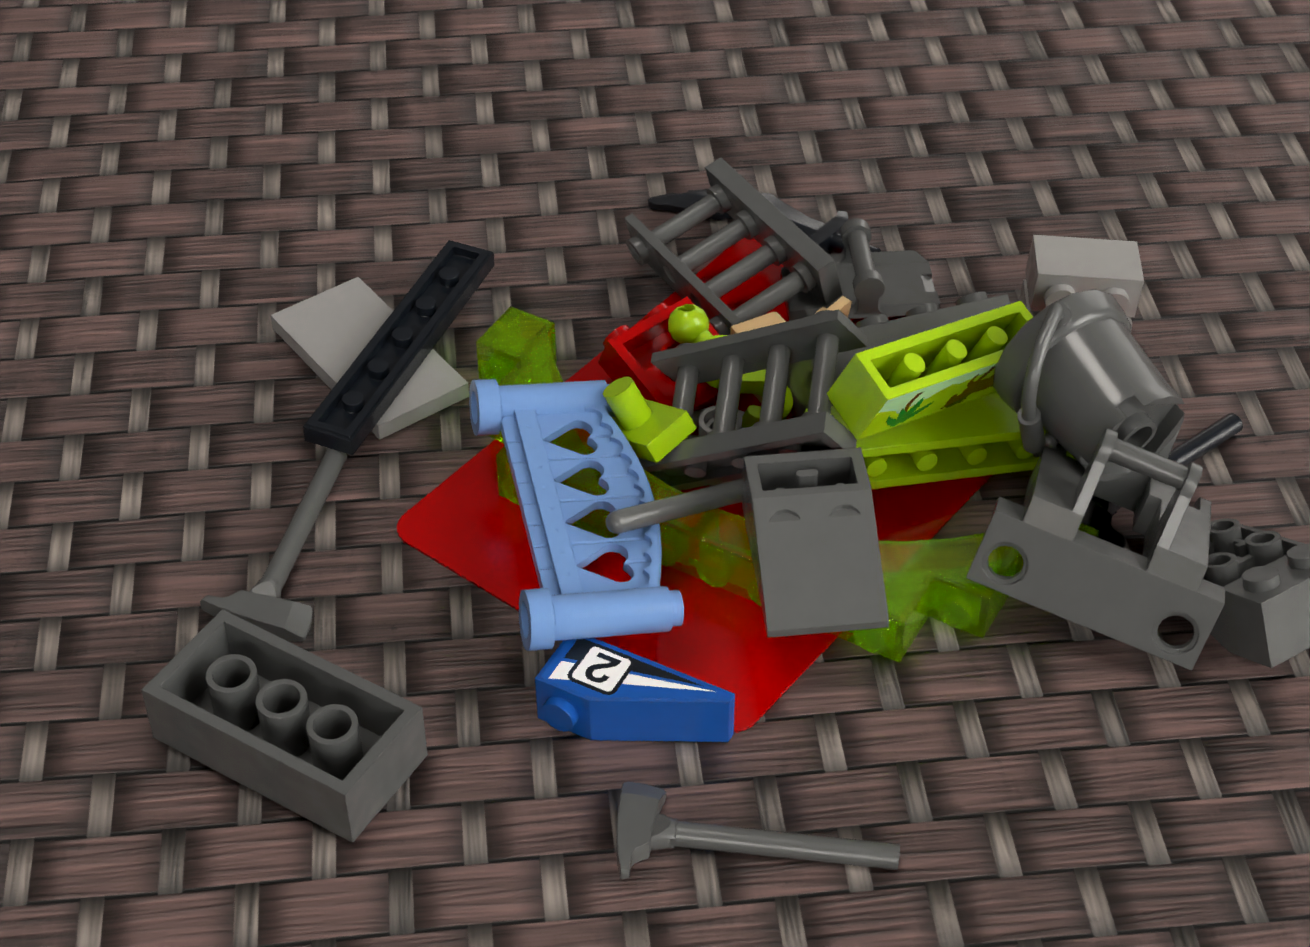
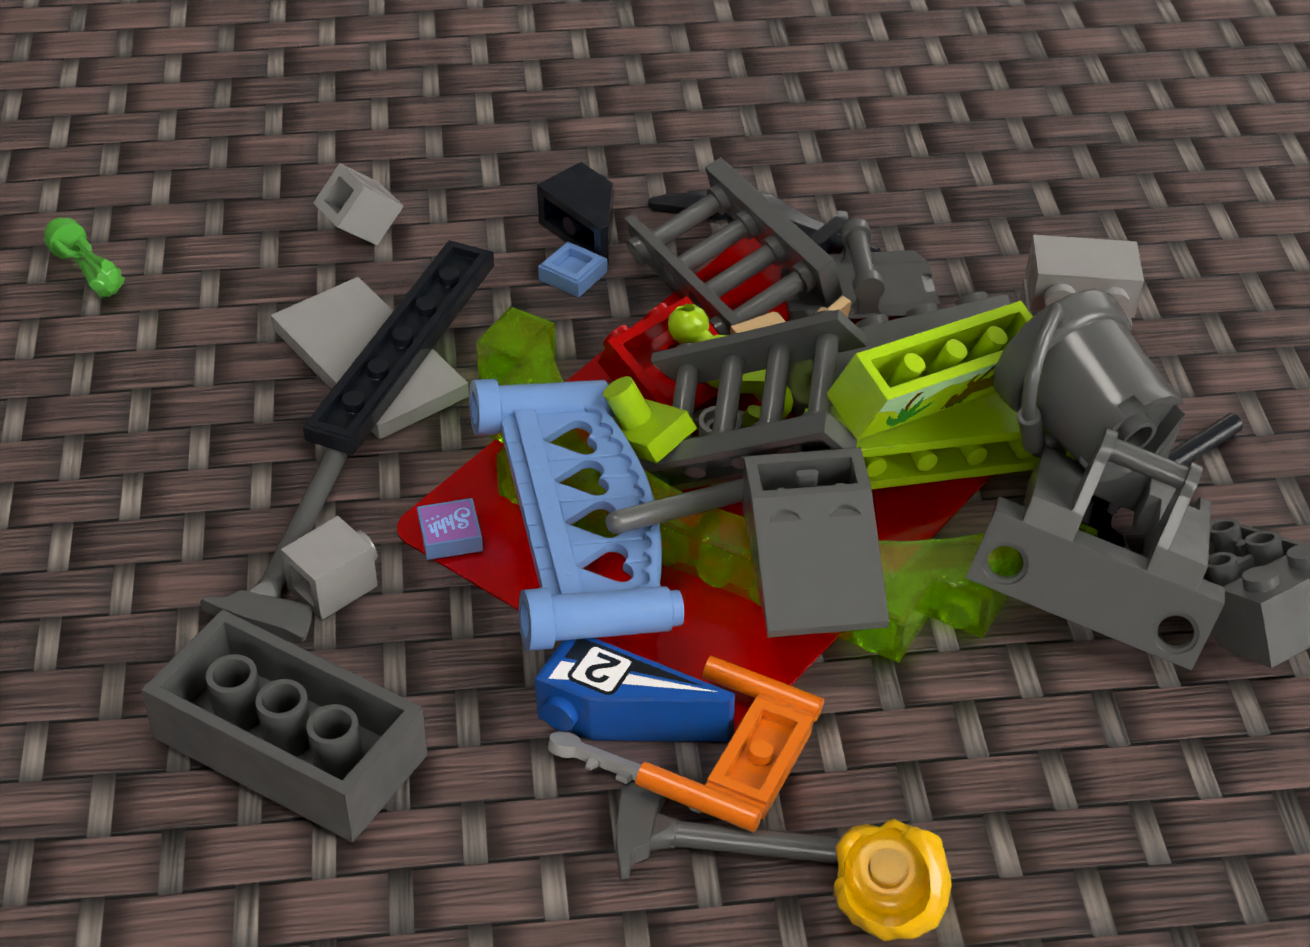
none -> bright green piece [44,218,125,298]
none -> light grey brick [281,516,378,621]
none -> light grey brick [313,163,404,245]
none -> tile [417,498,483,560]
none -> black slope [537,162,614,265]
none -> medium blue tile [538,241,607,298]
none -> light grey piece [547,731,702,814]
none -> orange plate [635,656,824,833]
none -> yellow hair [833,819,951,941]

